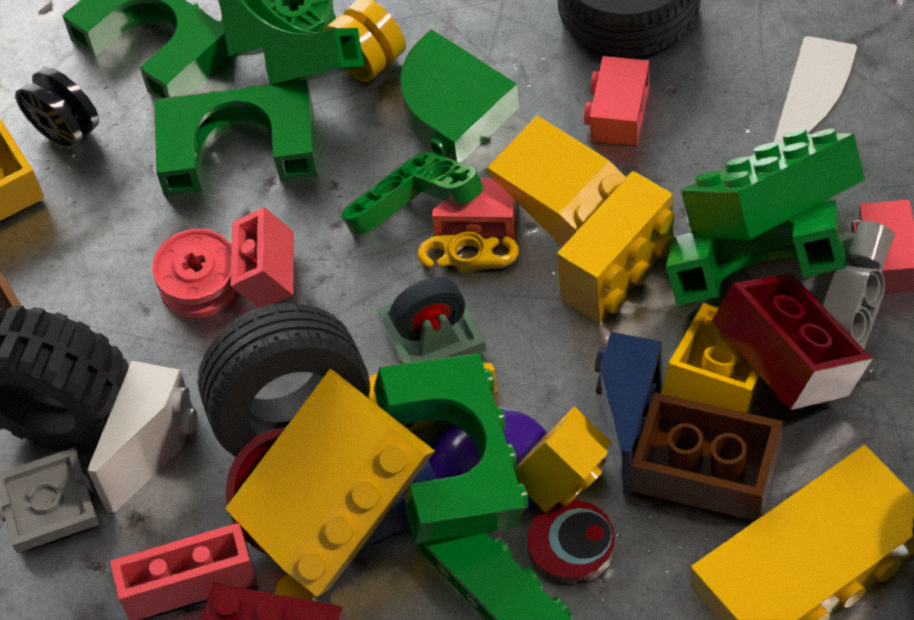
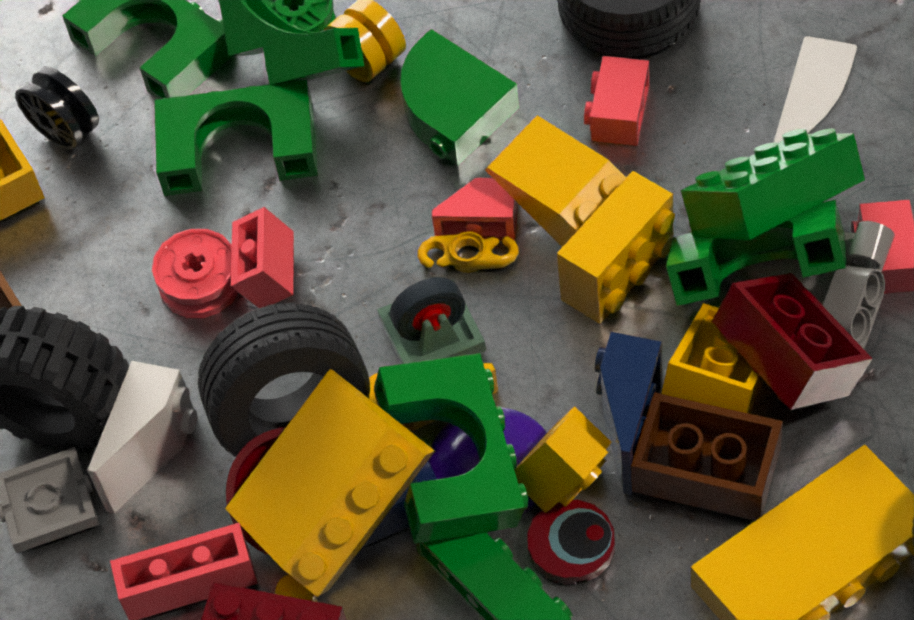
green beam [342,152,484,235] -> none

